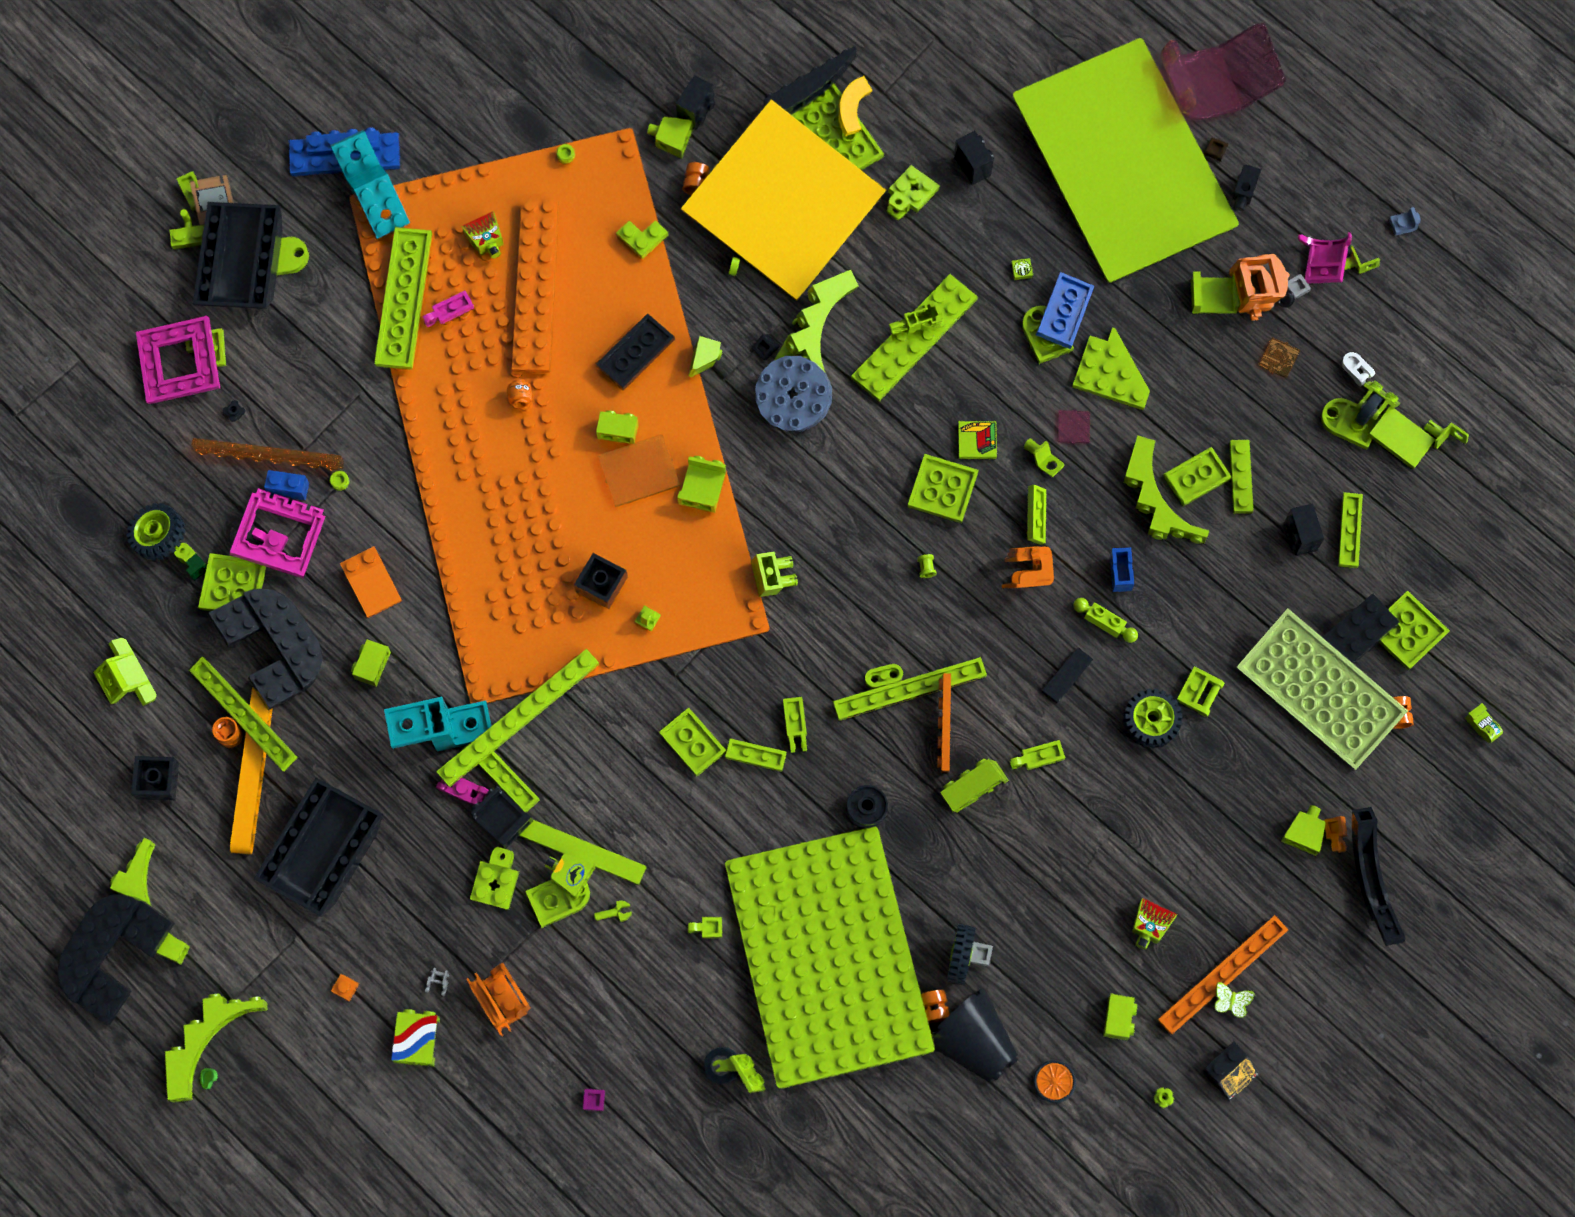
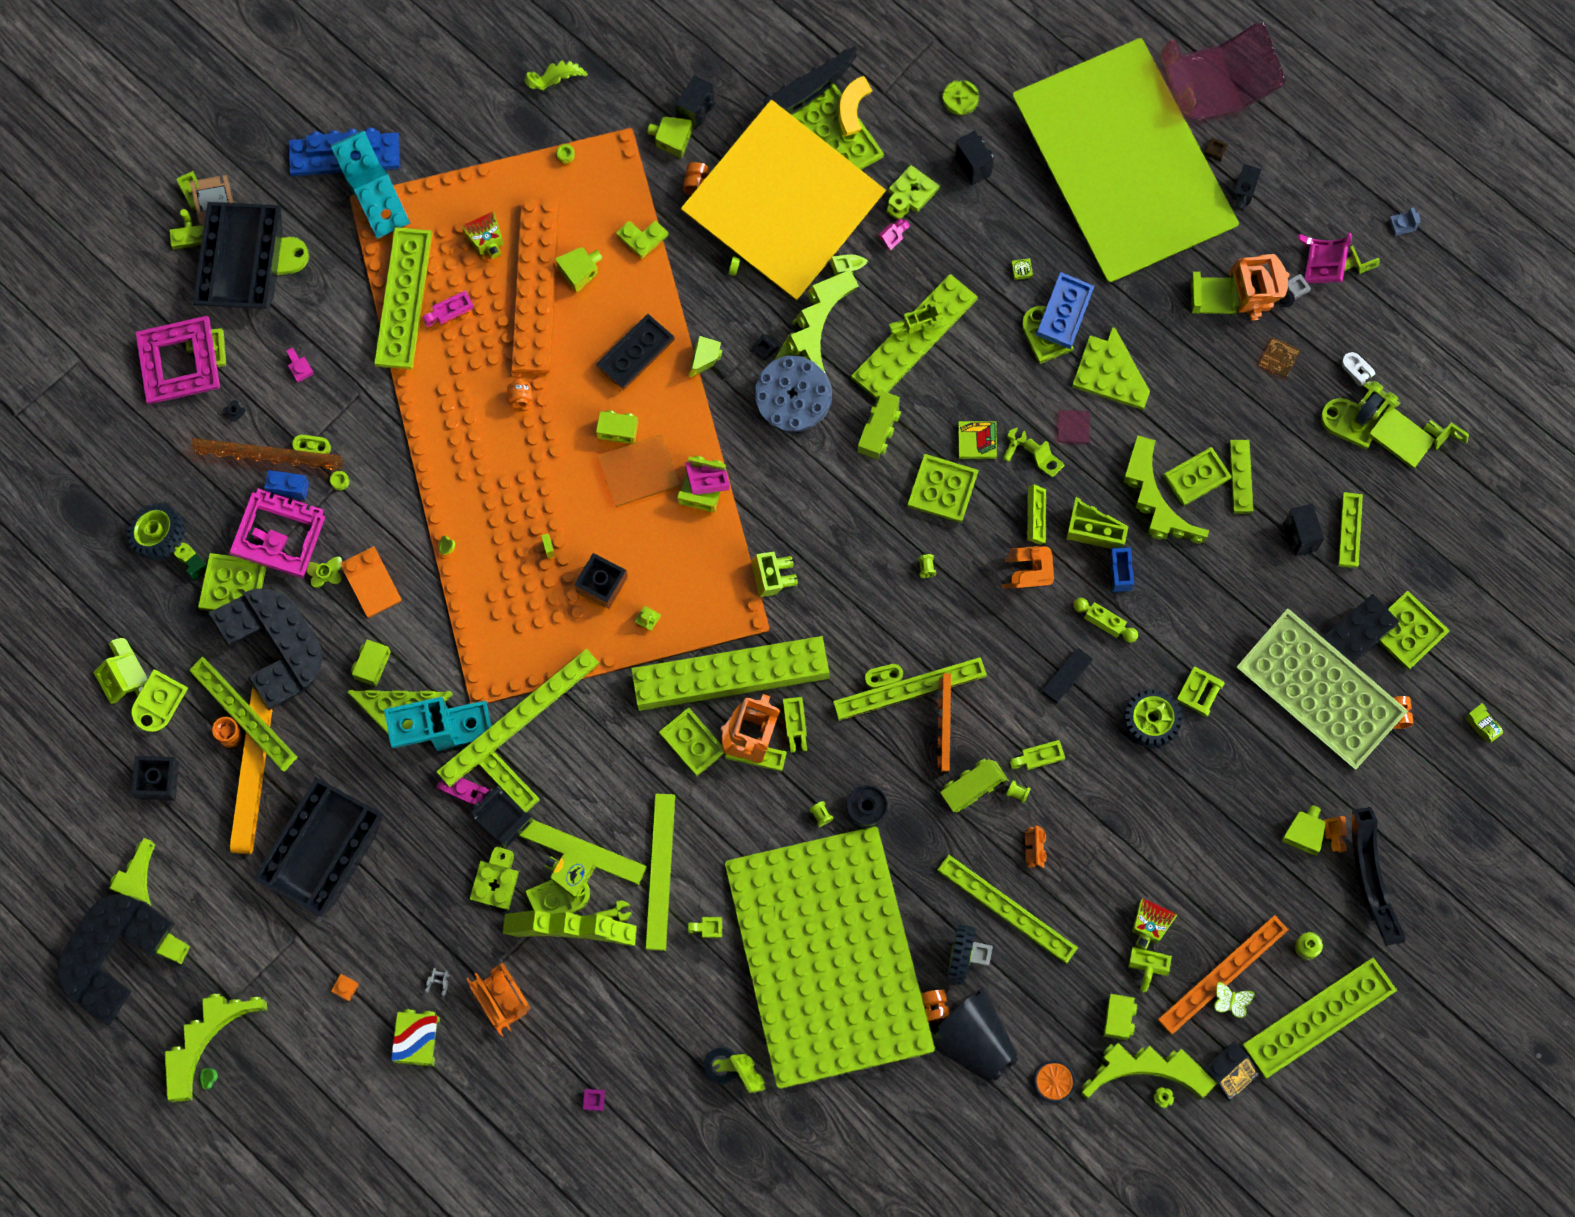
none -> lime tile [131,669,188,732]
none -> dark pink plate [286,347,314,383]
none -> lime plate [293,435,331,458]
none -> lime animal [306,556,342,588]
none -> lime tile [348,690,453,736]
none -> lime piece [439,536,455,555]
none -> lime arch [503,910,637,946]
none -> lime plant [524,60,587,90]
none -> lime tile [541,534,555,559]
none -> lime torso [555,247,603,293]
none -> lime brick [632,636,829,711]
none -> lime tile [646,794,675,951]
none -> dark pink wing [685,462,730,495]
none -> orange animal [720,694,780,763]
none -> lime bush [809,801,834,827]
none -> lime plate [830,255,868,276]
none -> lime wedge [858,390,901,460]
none -> plate [878,218,910,250]
none -> lime tile [937,855,1078,964]
none -> lime tile [943,80,979,115]
none -> lime bar [1003,428,1027,462]
none -> lime bush [1006,780,1031,804]
none -> orange hinge [1025,825,1047,868]
none -> lime wedge [1066,497,1128,549]
none -> lime arch [1080,1043,1217,1100]
none -> lime plate [1129,947,1172,992]
none -> lime plate [1242,957,1397,1079]
none -> lime head [1295,932,1323,960]

